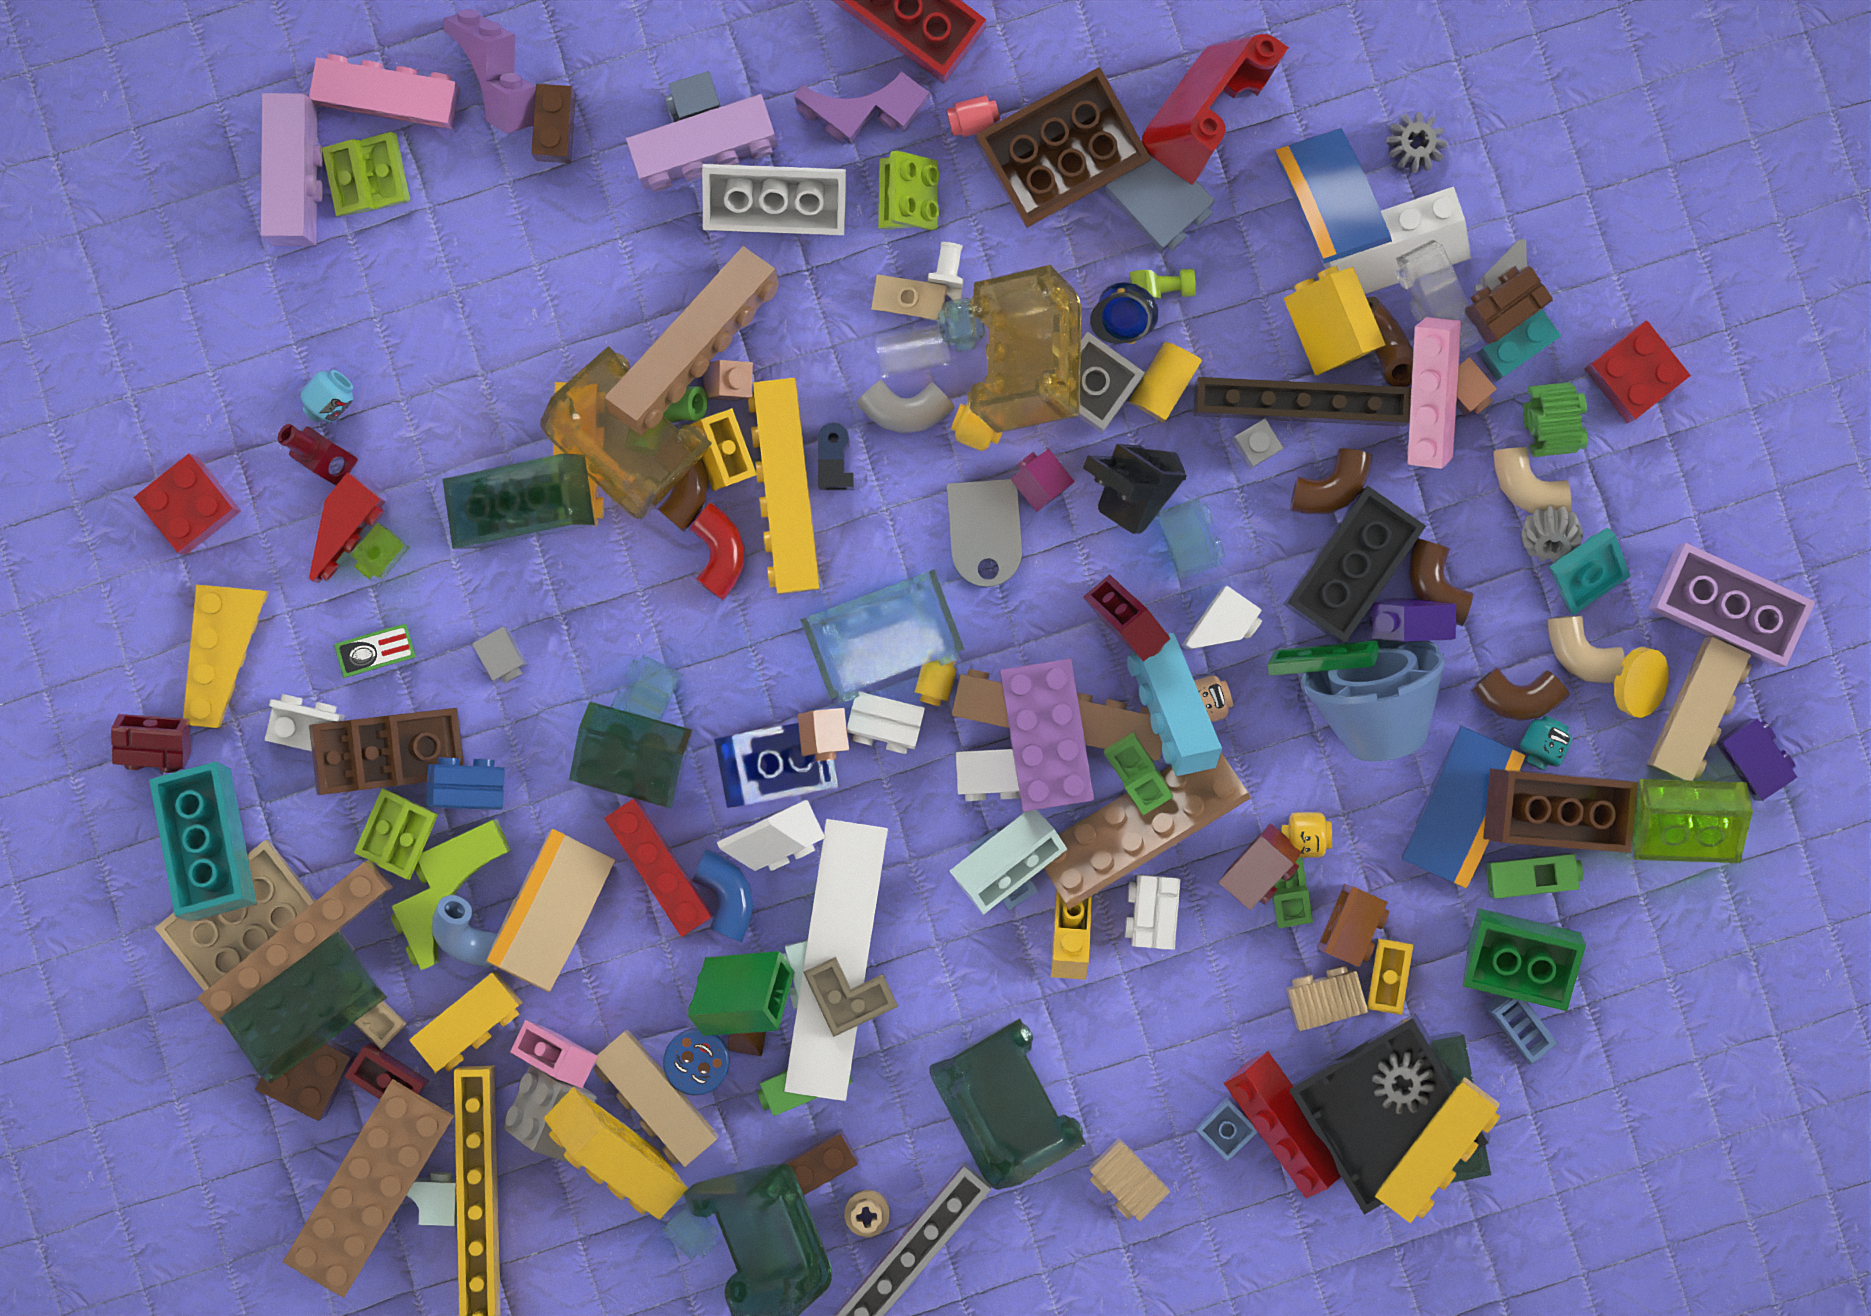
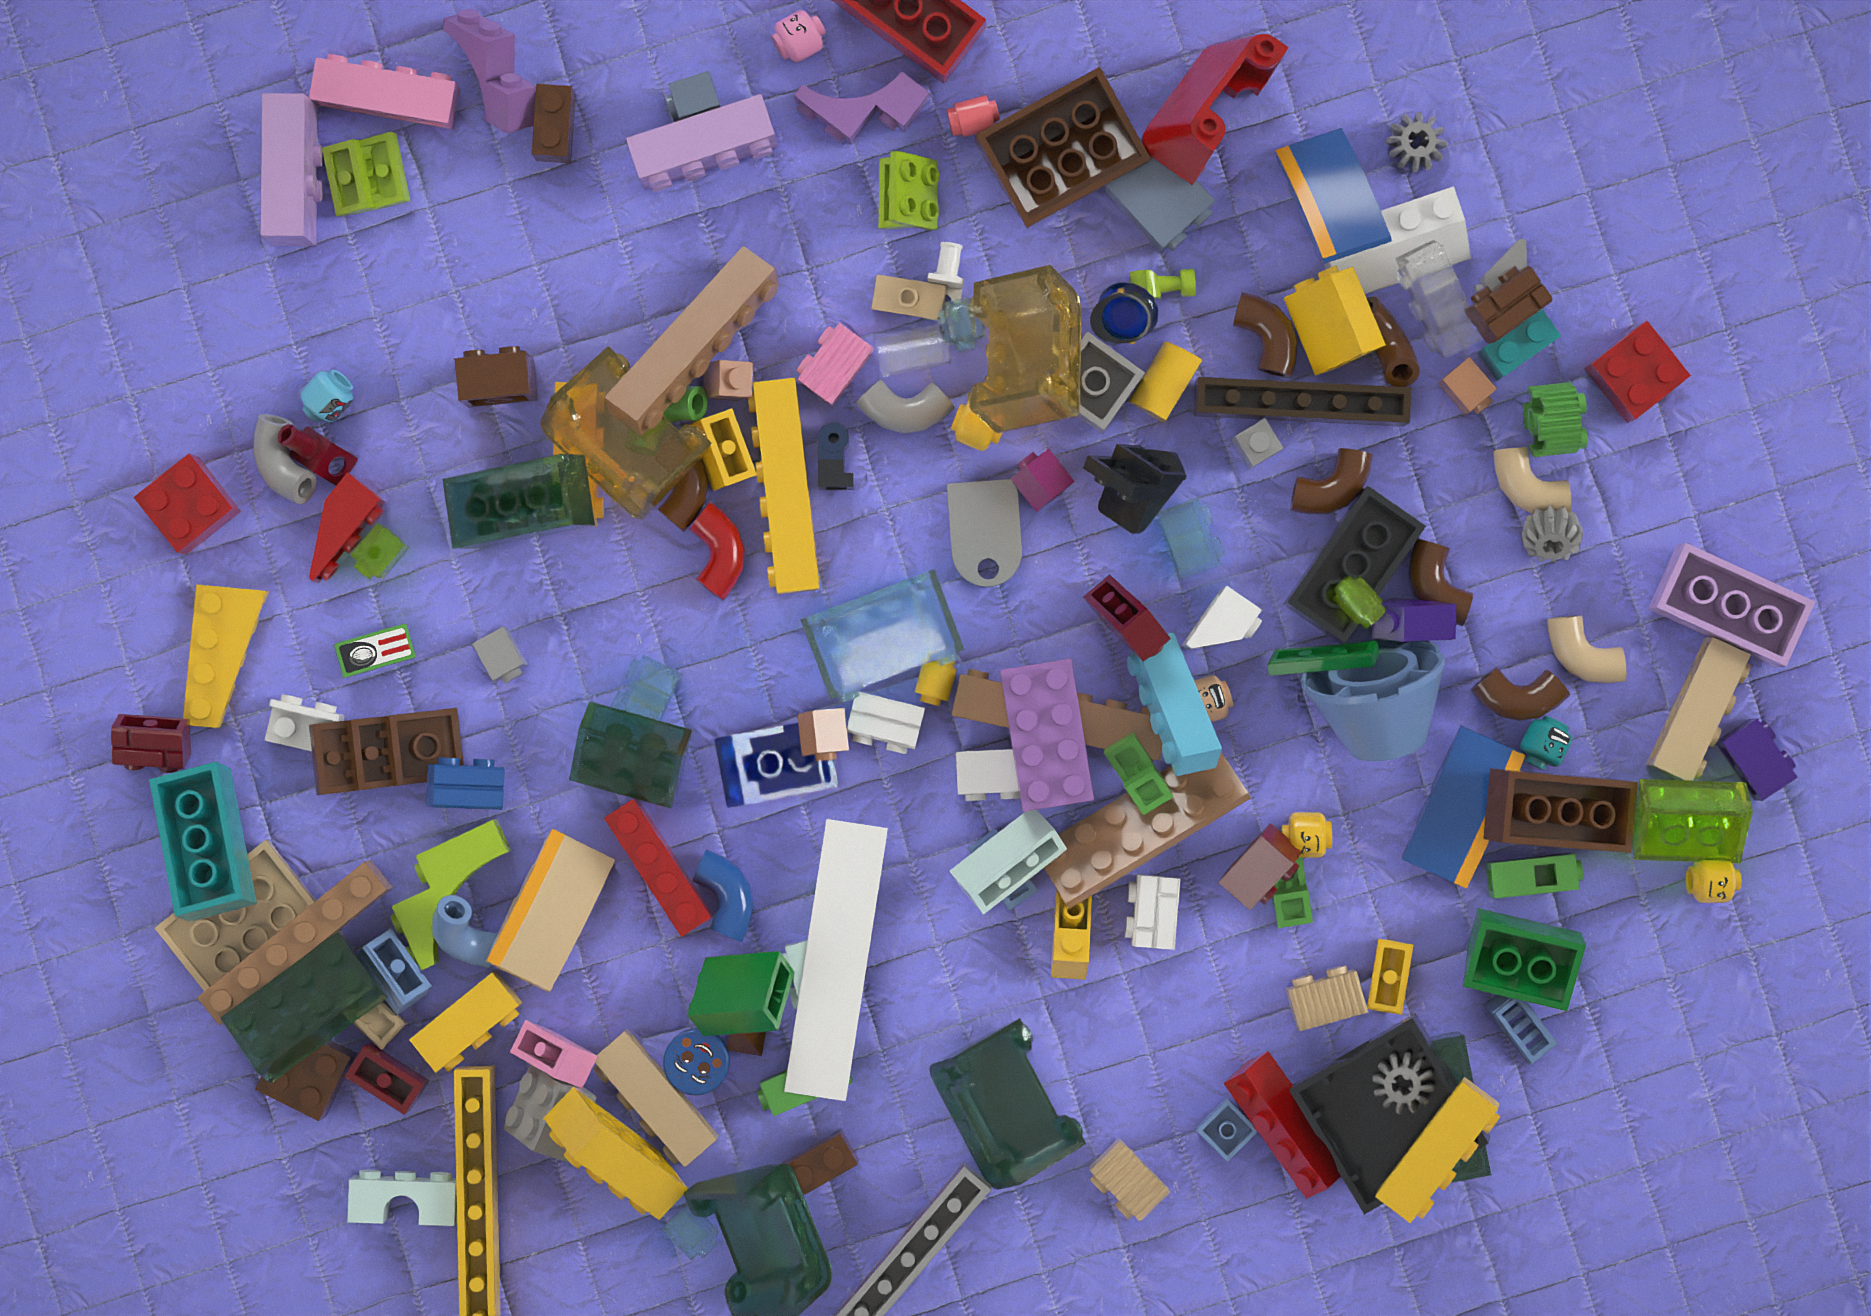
medium nougat plate [283,1079,454,1298] -> none
lime slope [354,788,438,880] -> none
white slope [702,164,846,235] -> none
white slope [717,800,825,871] -> none
dark tan tile [803,957,898,1037] -> none
tan piece [844,1190,890,1237] -> none
dark orange slope [1317,884,1389,967] -> none
bright pink brick [1407,317,1461,469] -> none
teal plate [1549,527,1631,615] -> none
yellow tile [1614,646,1669,718] -> none
none -> light grey cylinder [253,414,317,504]
none -> medium blue brick [356,929,432,1015]
none -> reddish brown brick [454,346,538,408]
none -> bright pink head [771,10,826,63]
none -> bright pink brick [796,323,874,407]
none -> reddish brown cylinder [1233,292,1298,378]
none -> clear neon green brick [1333,575,1386,629]
none -> yellow head [1685,857,1742,903]

